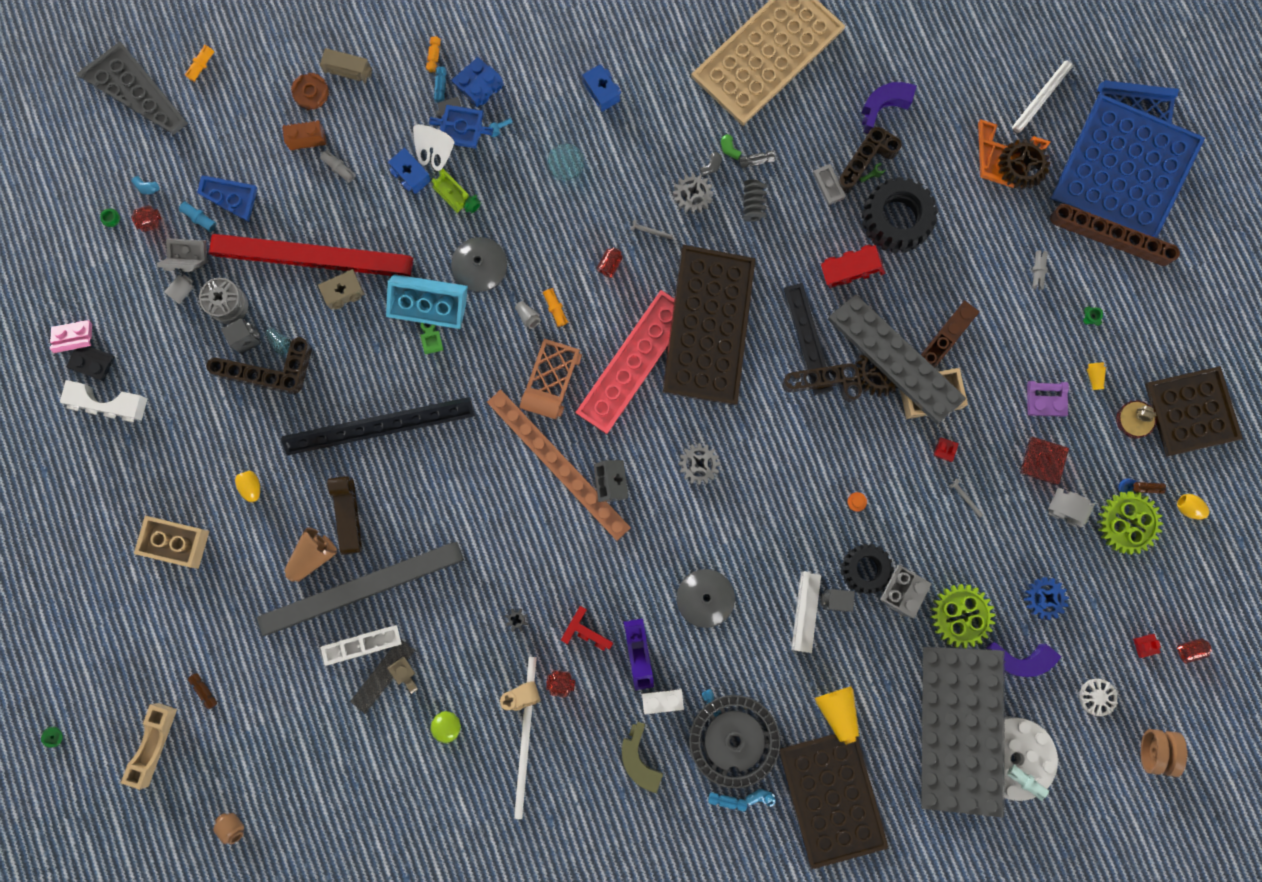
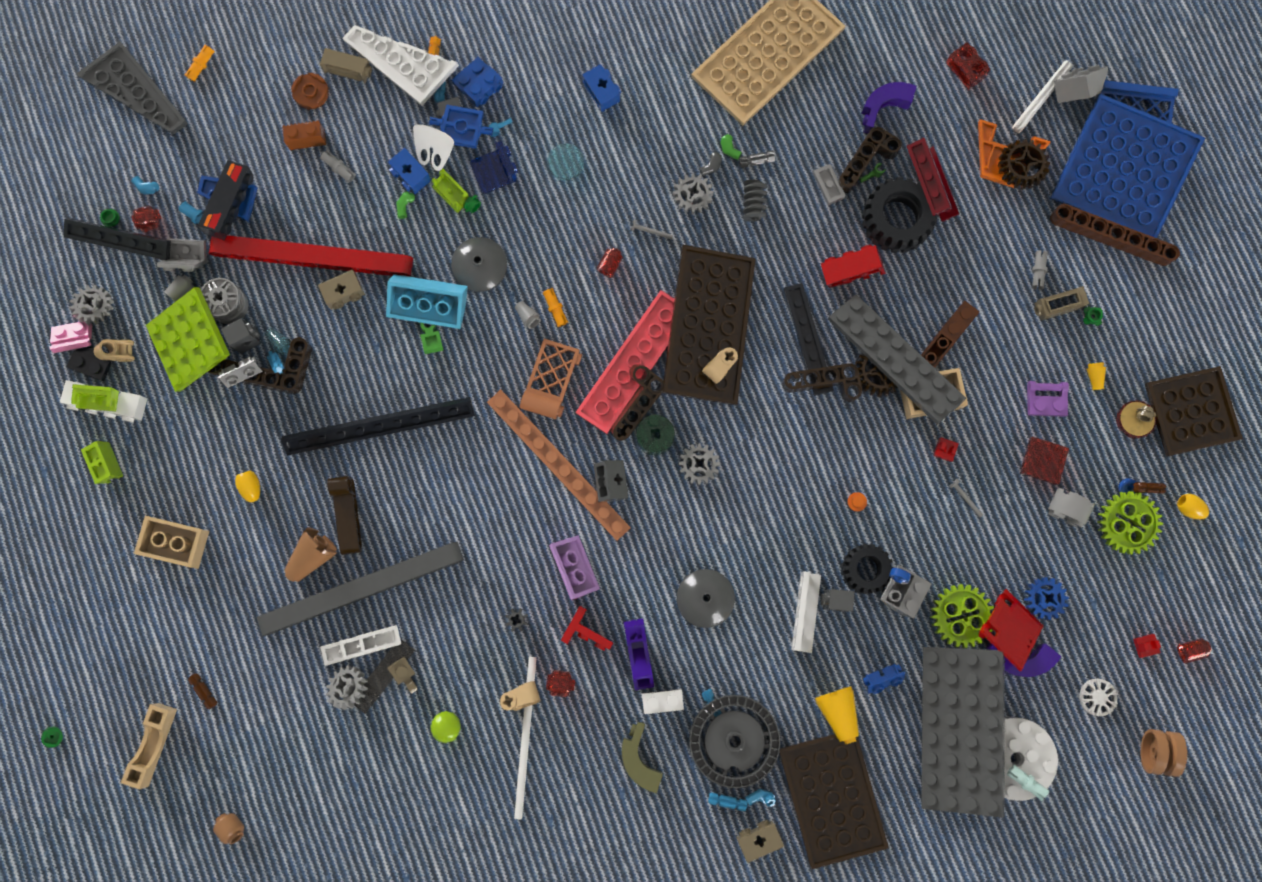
none -> black plate [64,218,171,260]
none -> light grey gear [69,285,114,325]
none -> lime hinge [71,384,119,412]
none -> lime hinge [81,441,123,484]
none -> tan piece [94,339,135,362]
none -> lime plate [146,287,230,392]
none -> black brick [198,160,254,240]
none -> light grey hinge [218,356,262,388]
none -> dark azure axle [267,351,284,374]
none -> light grey gear [326,665,368,710]
none -> white wing [342,25,459,106]
none -> bright green arm [396,191,415,219]
none -> clear blue bracket [470,141,518,194]
none -> lavender slope [549,535,600,601]
none -> dark brown beam [610,364,665,441]
none -> clear green brick [636,414,675,456]
none -> tan piece [702,348,738,384]
none -> dark tan brick [736,820,784,863]
none -> blue hinge [862,664,905,694]
none -> blue tile [889,568,911,583]
none -> dark red fence [907,138,960,222]
none -> clear red brick [946,42,991,90]
none -> red window [978,589,1043,671]
none -> dark tan window [1034,286,1090,321]
none -> light grey slope [1054,65,1108,103]

